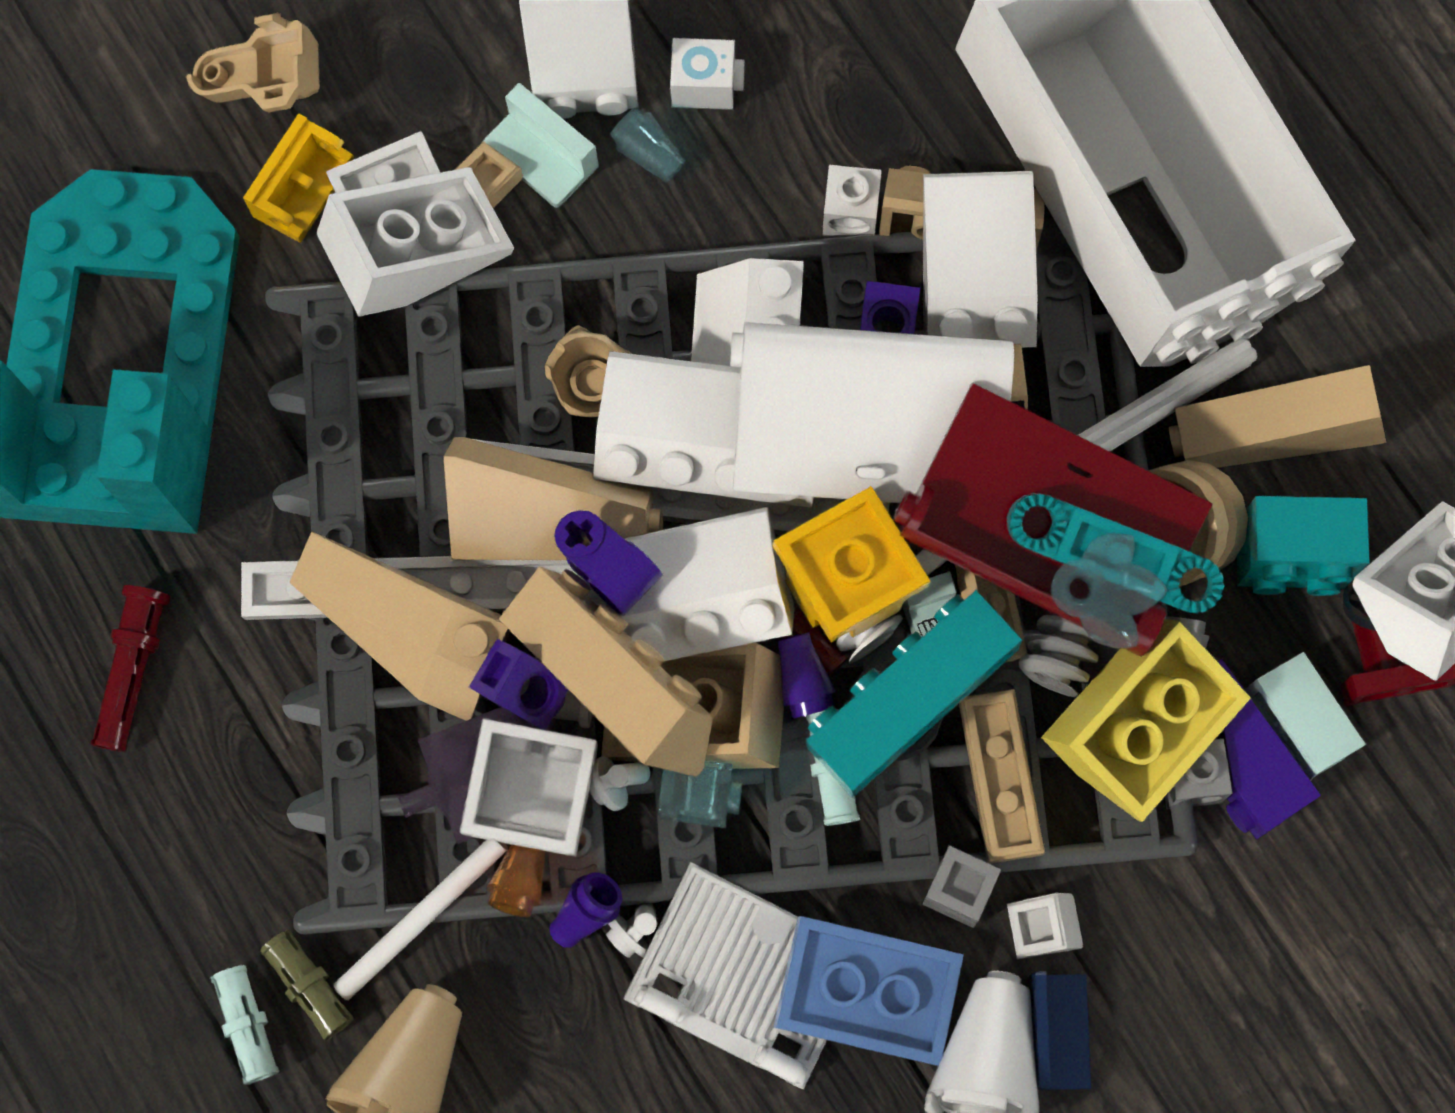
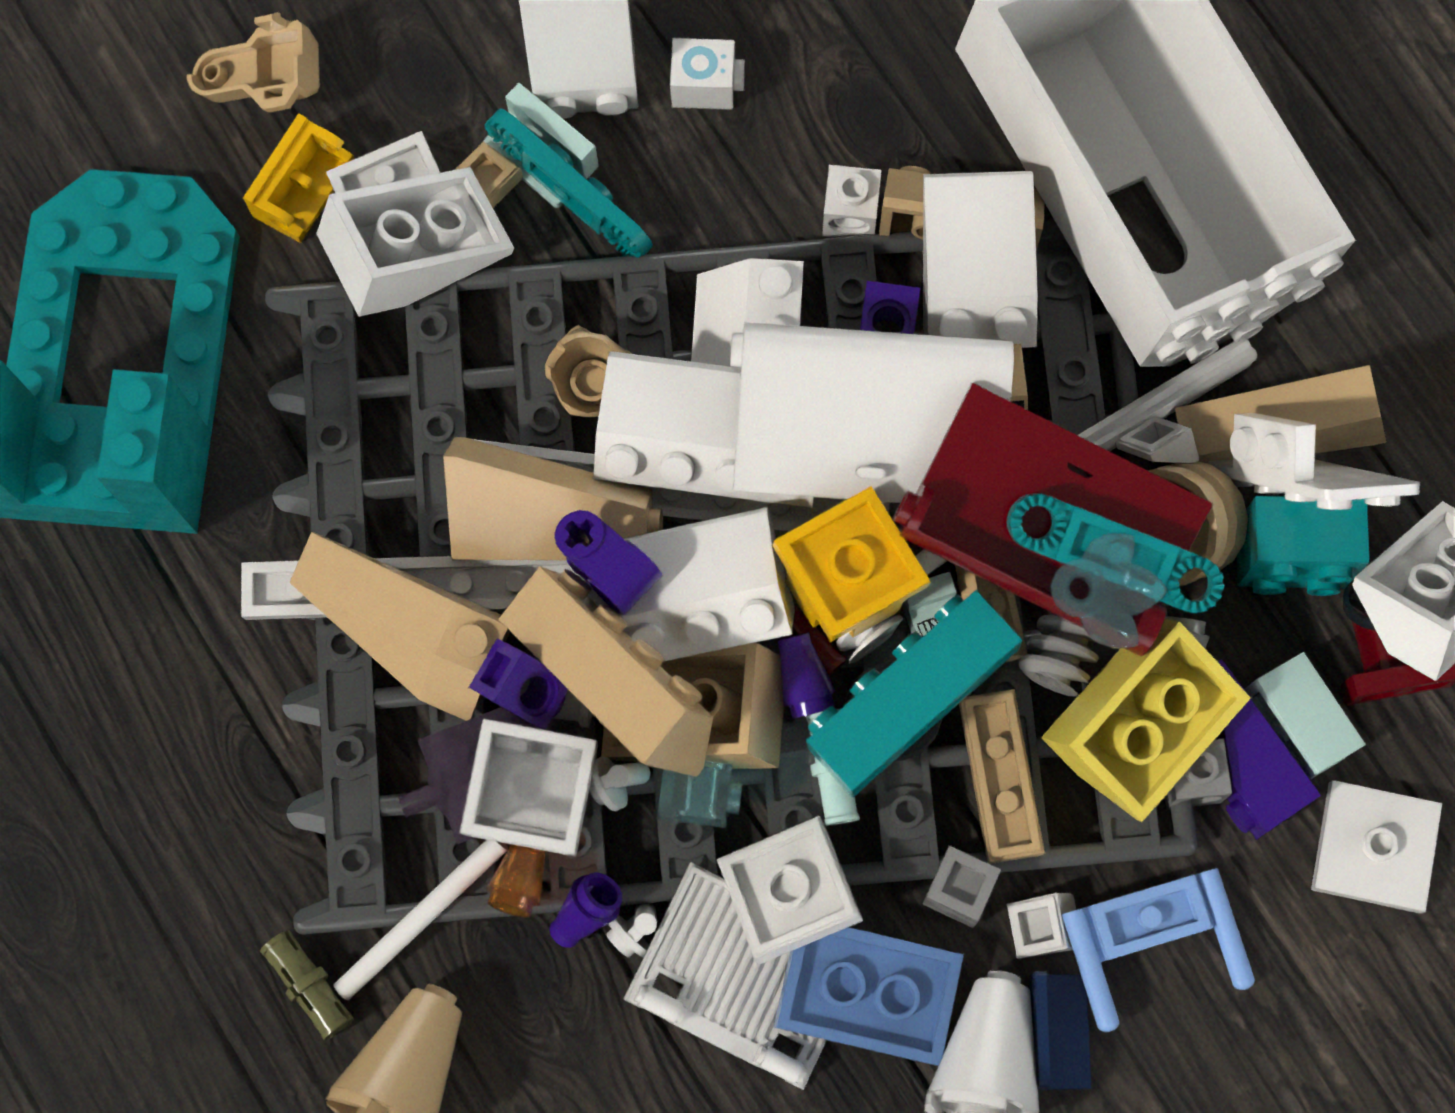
dark red pin [90,585,171,752] -> none
light aqua pin [210,965,279,1085] -> none
clear light blue cone [609,107,686,183] -> none
none -> teal plate [484,109,653,258]
none -> white plate [717,816,863,965]
none -> light blue plate [1062,868,1255,1032]
none -> white slope [1116,416,1199,463]
none -> white bracket [1208,413,1420,510]
none -> white plate [1311,780,1442,914]

